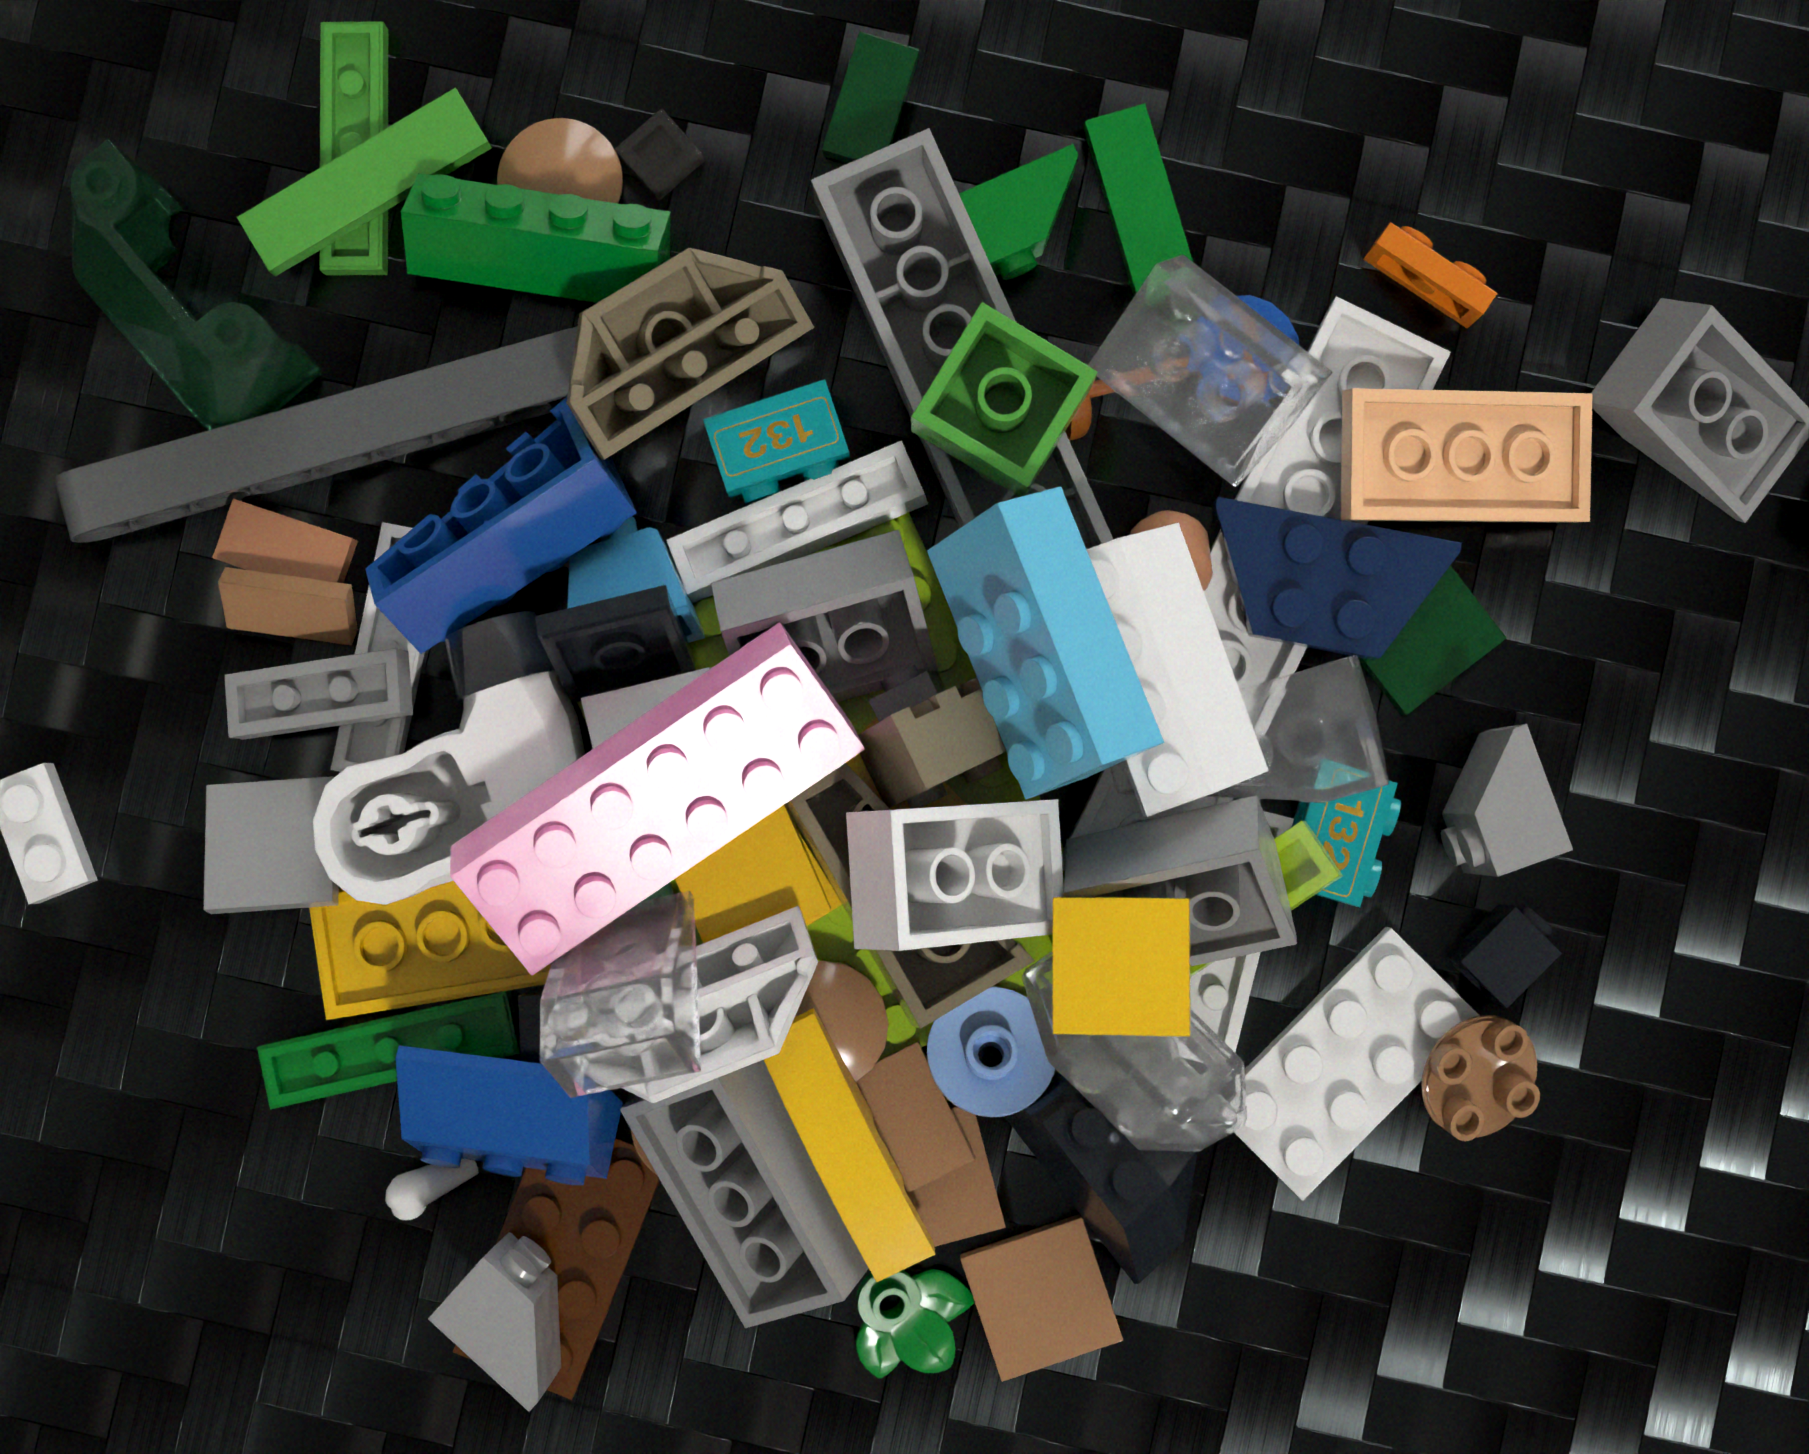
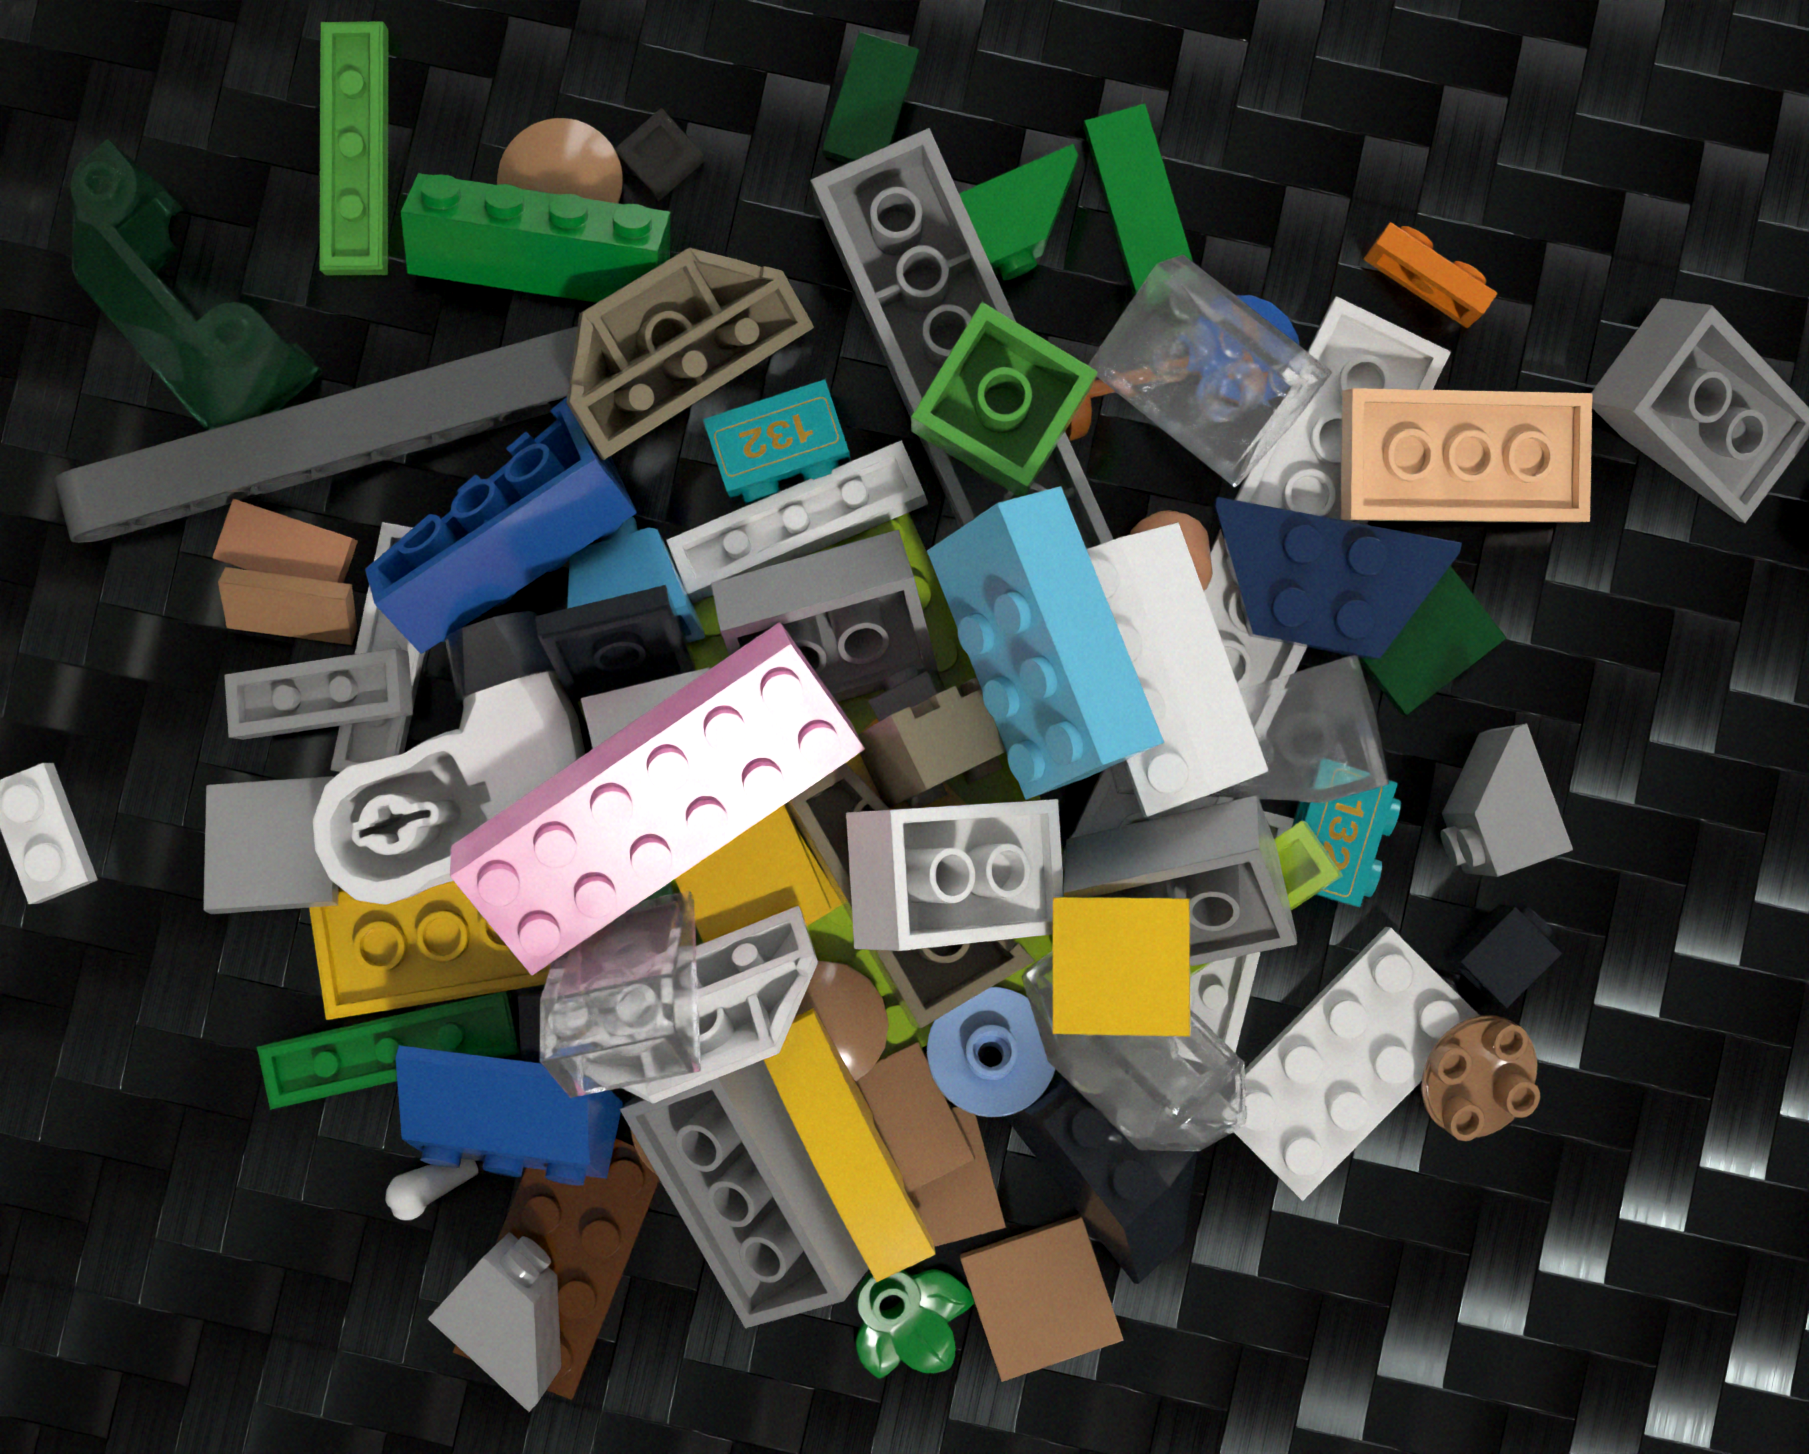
bright green tile [237,87,492,277] -> none

